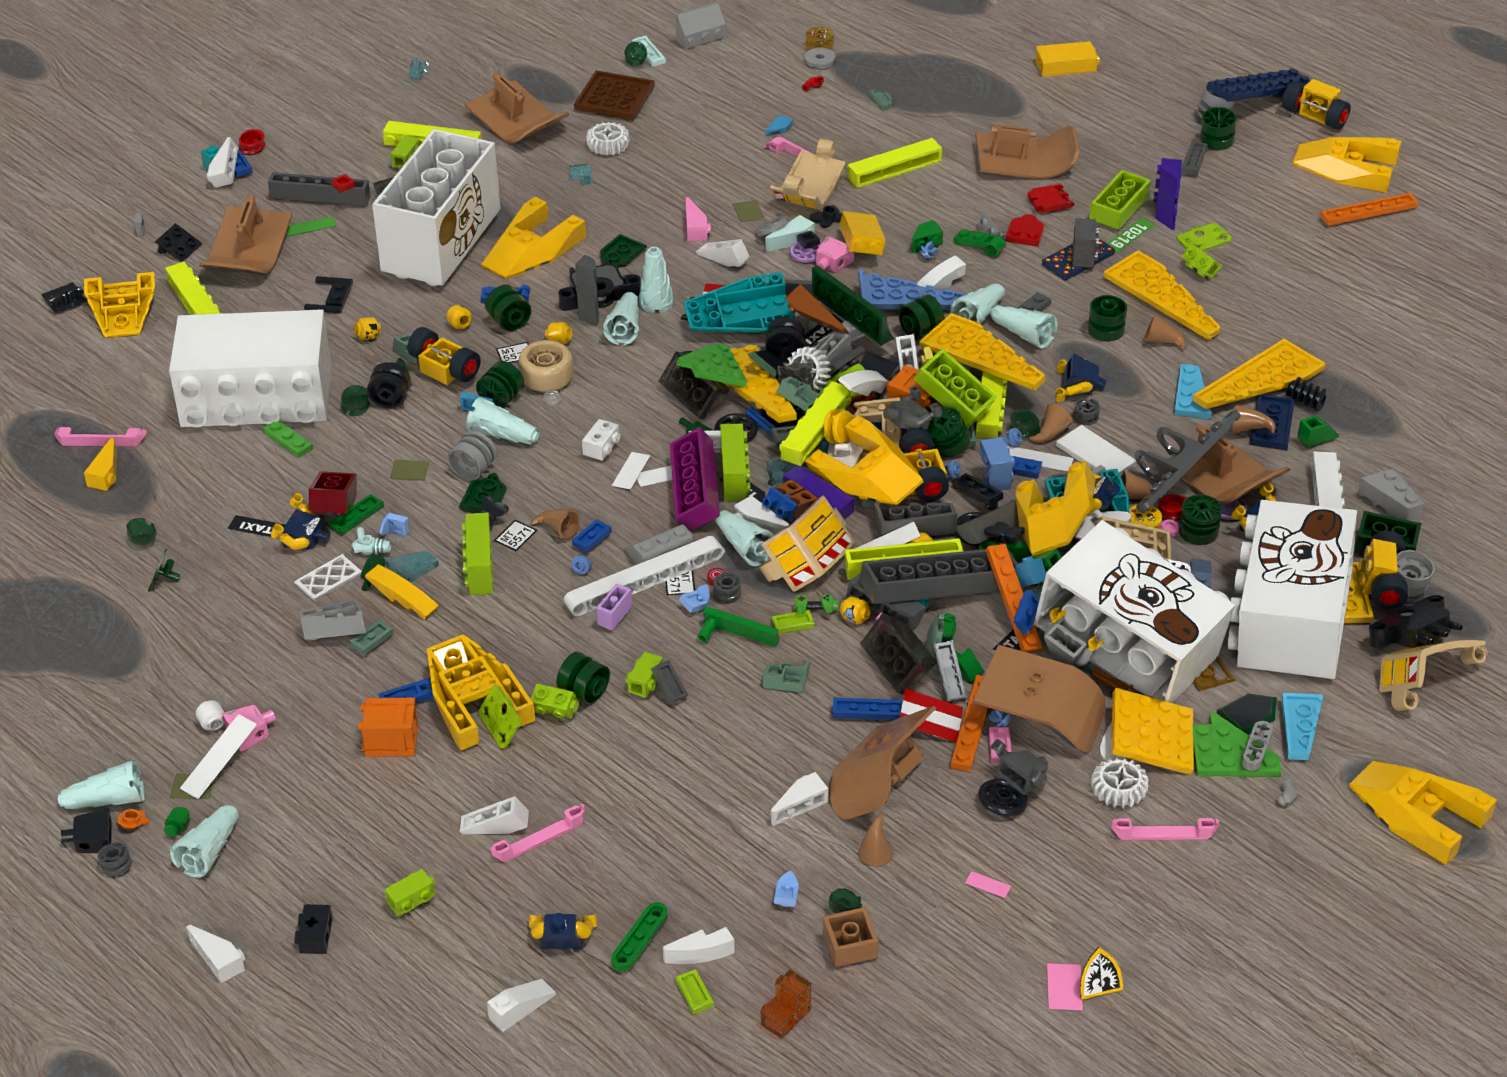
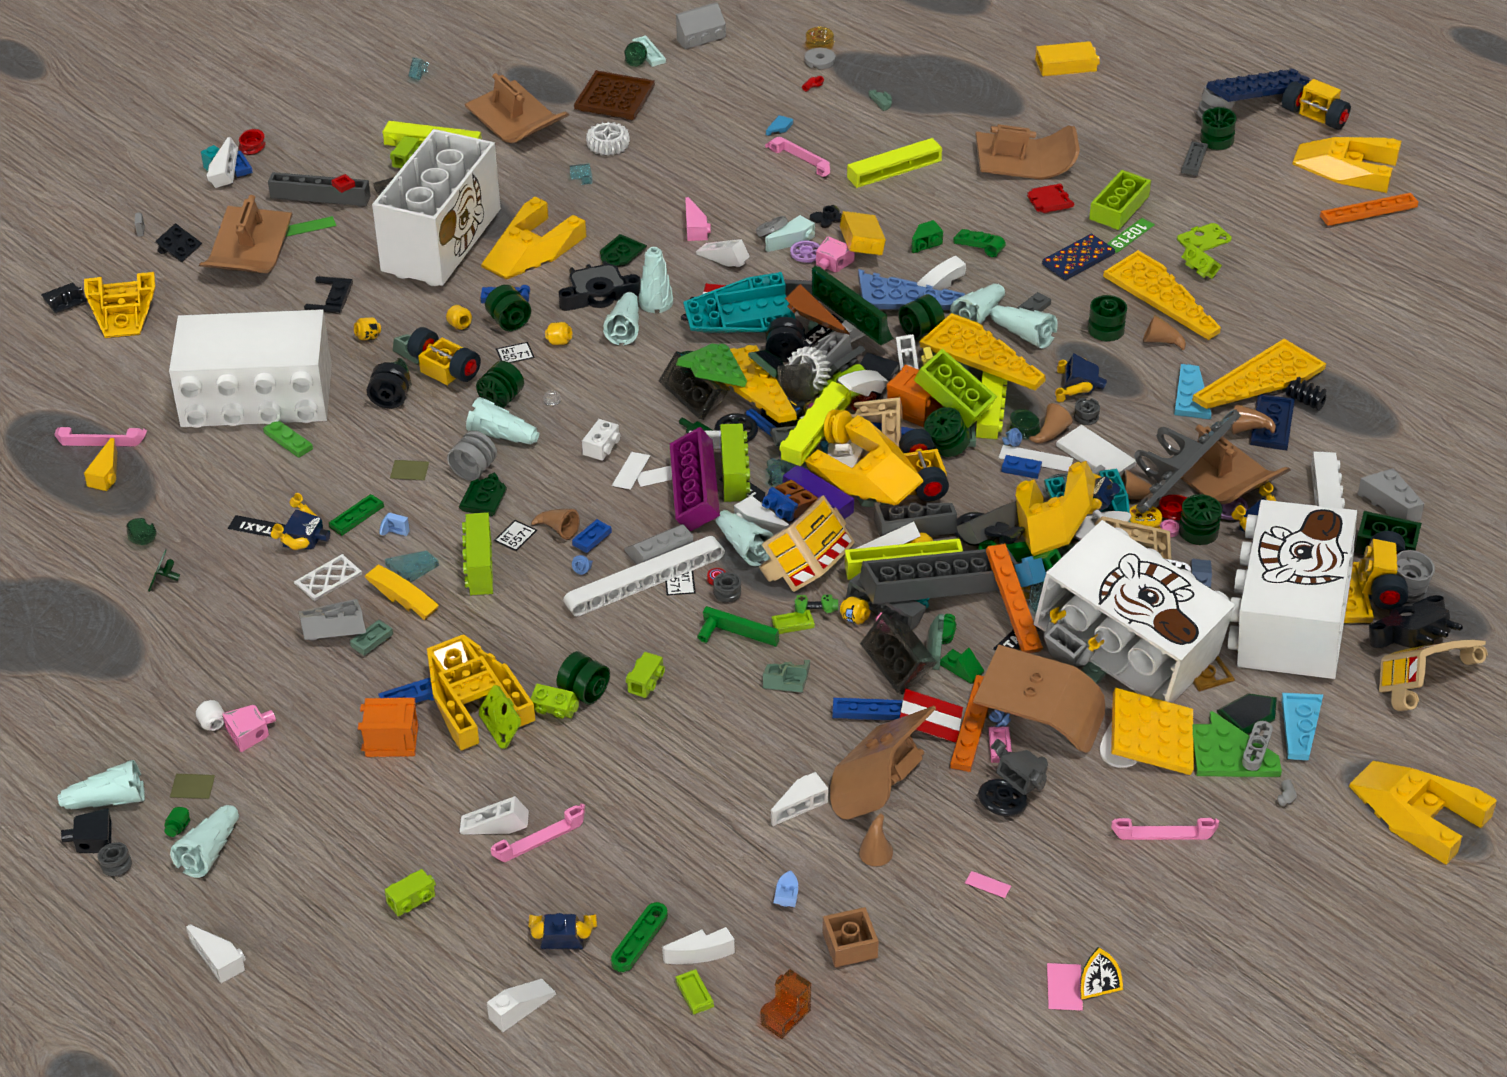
orange animal [117,809,149,829] -> none
neon yellow brick [165,261,223,315] -> none
white sticker [180,714,257,799] -> none
black brick [295,904,333,954] -> none
dark red brick [309,471,357,515] -> none
clear green piece [341,385,370,416] -> none
light aqua piece [352,527,391,556] -> none
dark green piece [361,555,385,591] -> none
dark azure tile [460,392,493,411] -> none
black animal [471,496,509,531] -> none
tan wheel [519,340,573,392] -> none
dark grey brick [575,255,599,326] -> none
lavender brick [596,584,632,630] -> none
dark grey tile [651,660,688,704] -> none
light blue plate [679,584,710,613] -> none
olive sticker [733,200,765,222] -> none
tan panel [770,138,846,211] -> none
sand green slope [776,377,823,411] -> none
black plate [797,231,820,249] -> none
clear green hair [828,888,862,914] -> none
dark grey torso [883,385,942,431] -> none
medium blue plate [920,241,939,260] -> none
plate [932,641,967,703] -> none
medium blue plate [944,460,961,479] -> none
black hinge [952,473,1004,511] -> none
light grey hinge [977,211,1005,239] -> none
medium blue brick [980,437,1015,491] -> none
red plate [1006,214,1044,247] -> none
blue plate [1014,590,1039,634] -> none
flat silver brick [1073,218,1099,267] -> none
reddish brown axle [1091,667,1149,697] -> none
white gear [1091,757,1149,809] -> none
dark purple wedge [1153,158,1182,230] -> none
green slope [1297,415,1339,448] -> none

